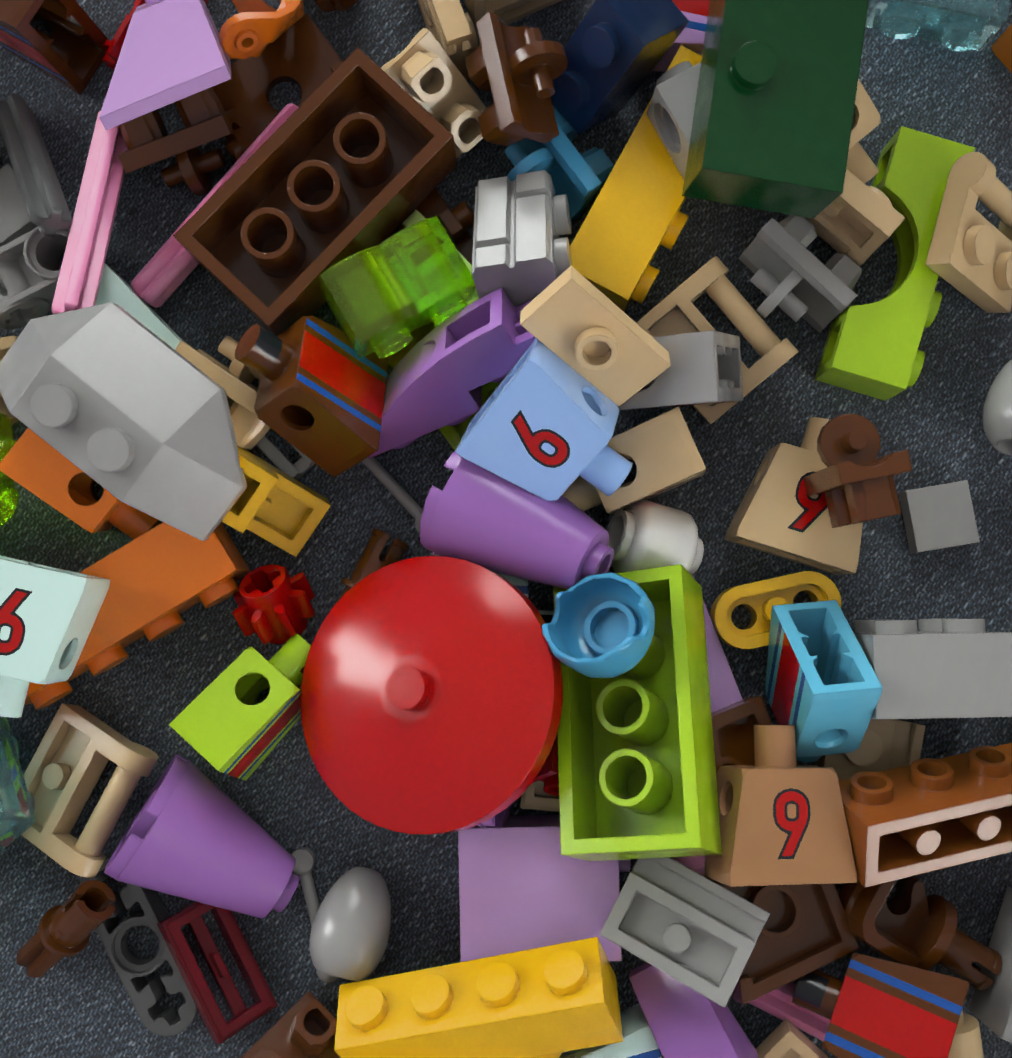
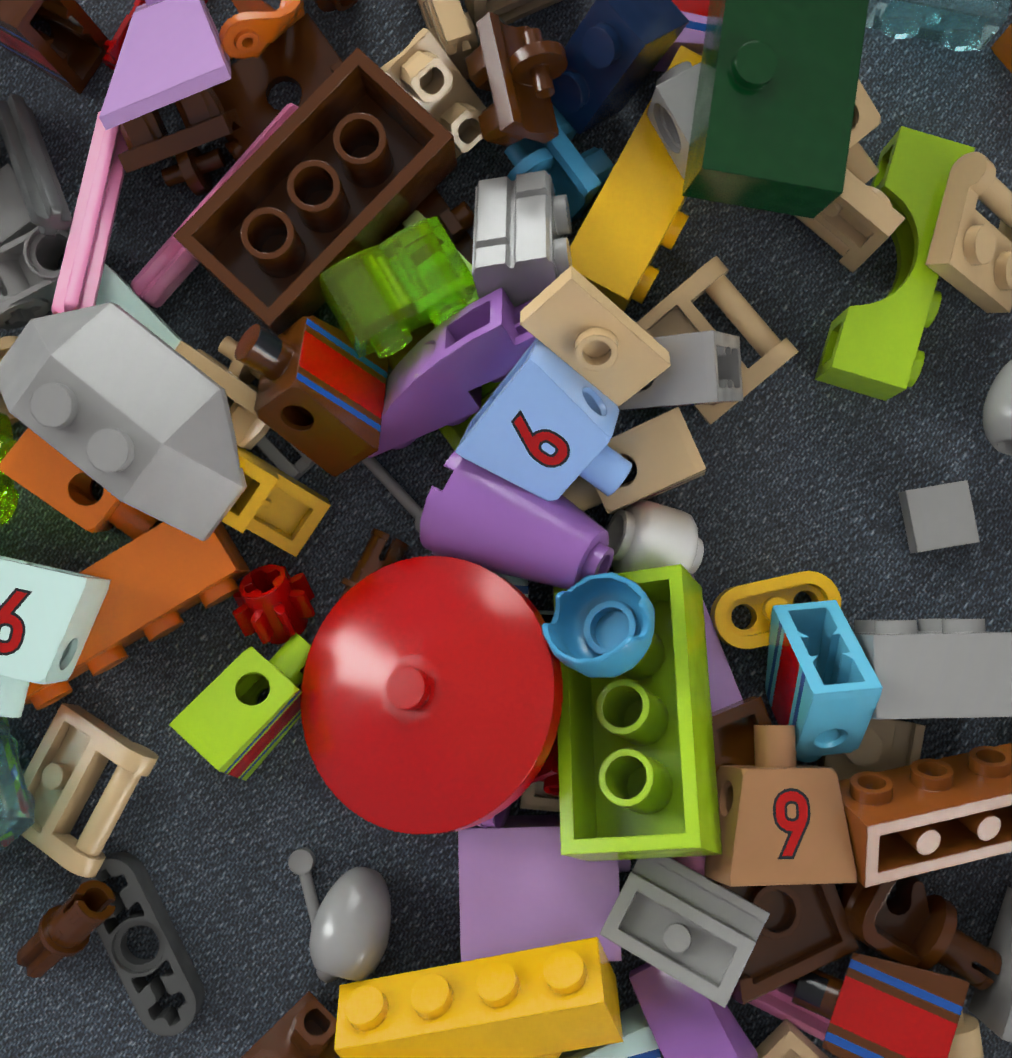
medium lavender cone [103,754,300,919] -> none
dark red tile [157,902,278,1044] -> none
tan torso [724,417,863,575] -> none
light grey hips [738,215,862,333] -> none
reddish brown hips [804,414,912,528] -> none

